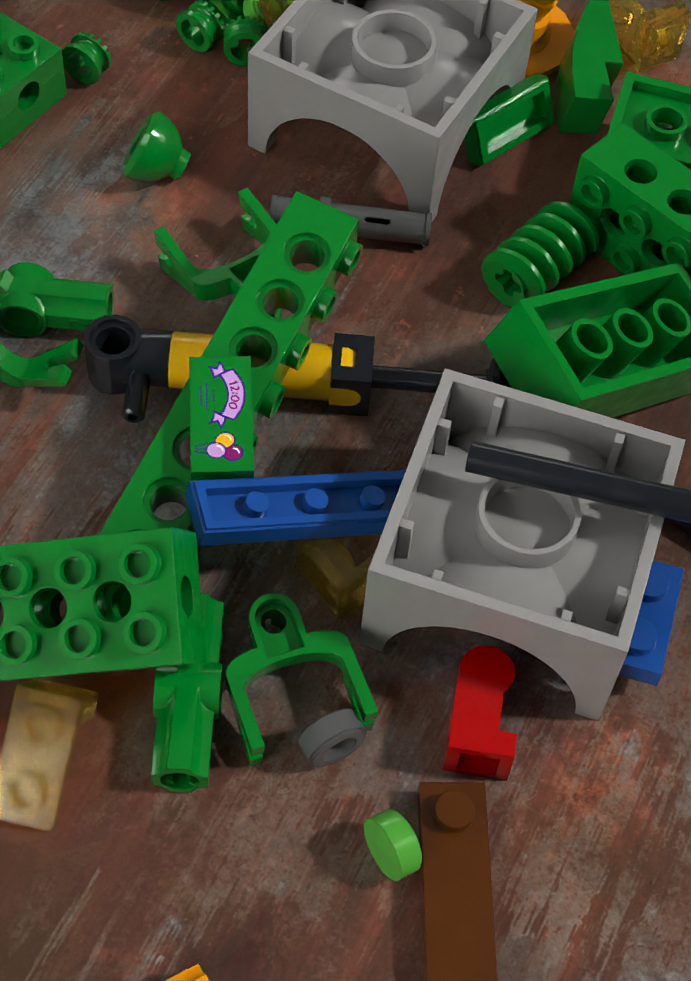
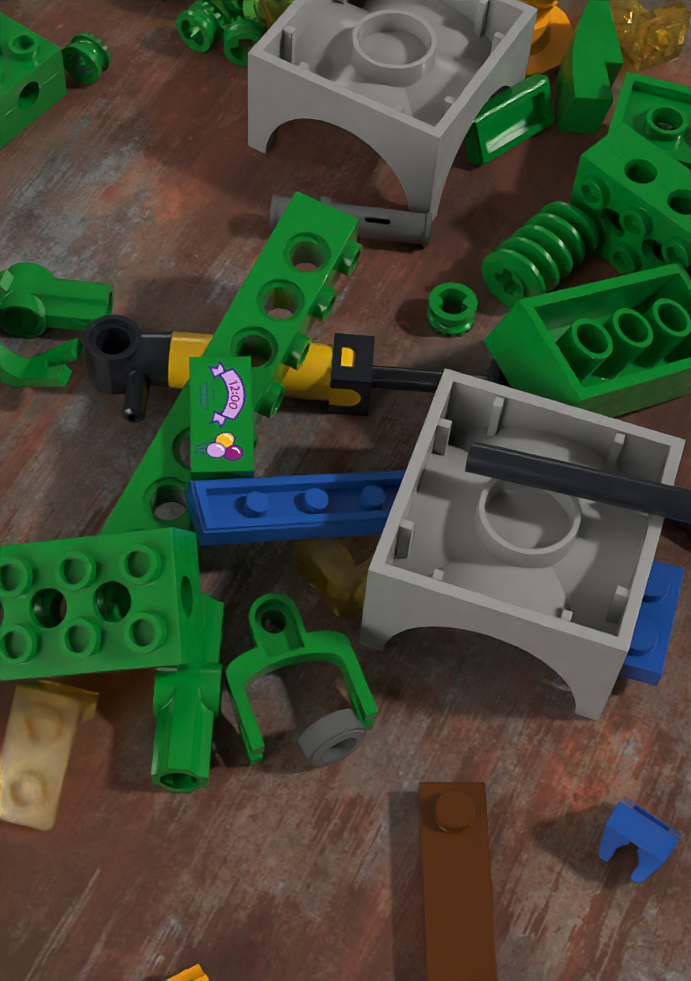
green brick [122,111,191,182] -> none
green piece [154,187,282,319] -> none
bright green tile [364,809,422,881] -> none
red leg [443,646,517,781] -> none
none -> green bush [426,282,478,338]
none -> blue tile [598,797,682,883]

